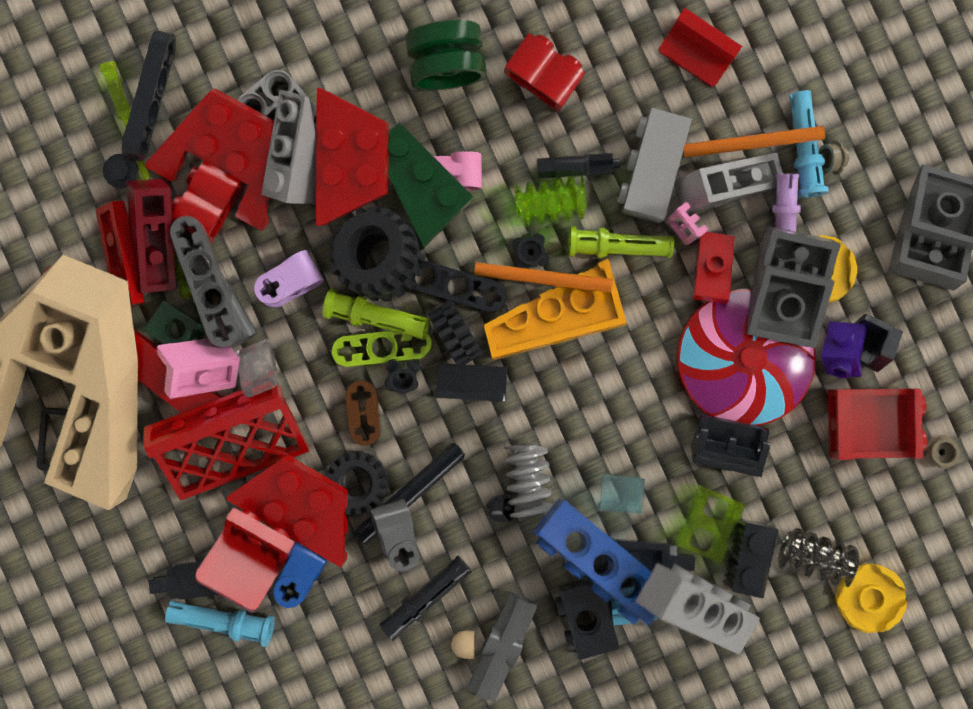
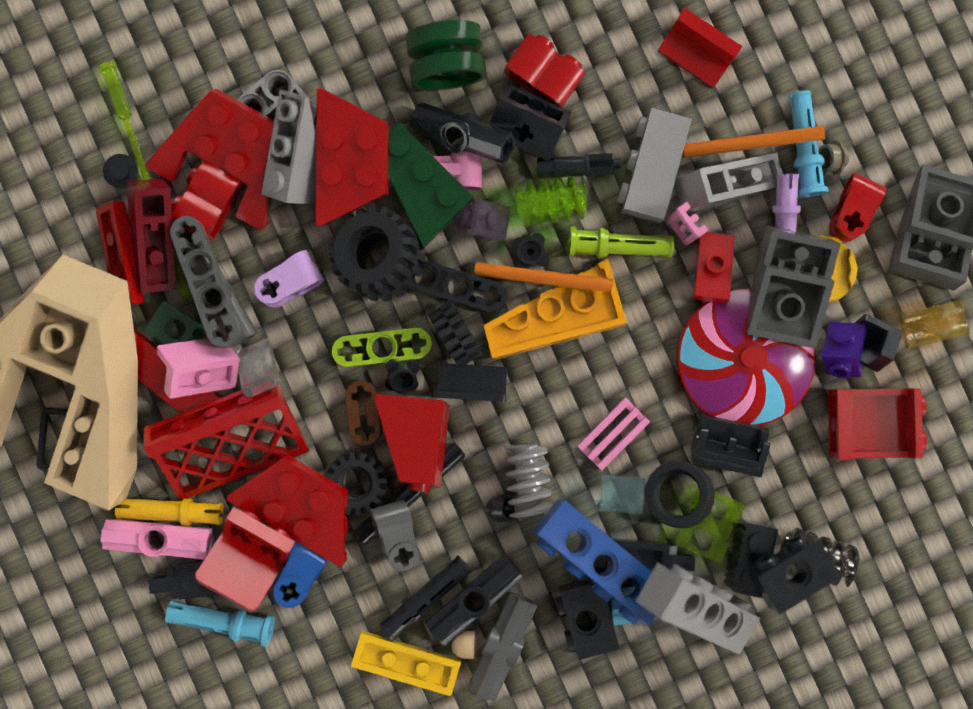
black beam [122,30,176,162] -> none
lime pin [322,288,430,340] -> none
yellow tile [835,563,907,633] -> none
dark tan plate [925,435,960,469] -> none
none -> bright pink piece [100,518,213,559]
none -> yellow pin [115,498,224,526]
none -> yellow plate [351,630,461,696]
none -> red slope [375,394,450,493]
none -> black piece [410,102,516,164]
none -> black piece [425,554,524,646]
none -> bracket [453,198,511,241]
none -> black brick [489,83,572,161]
none -> bright pink tile [577,397,650,471]
none -> black tyre [645,461,715,528]
none -> black brick [747,534,841,615]
none -> red piece [829,172,887,243]
none -> clear yellow hips [898,300,971,348]

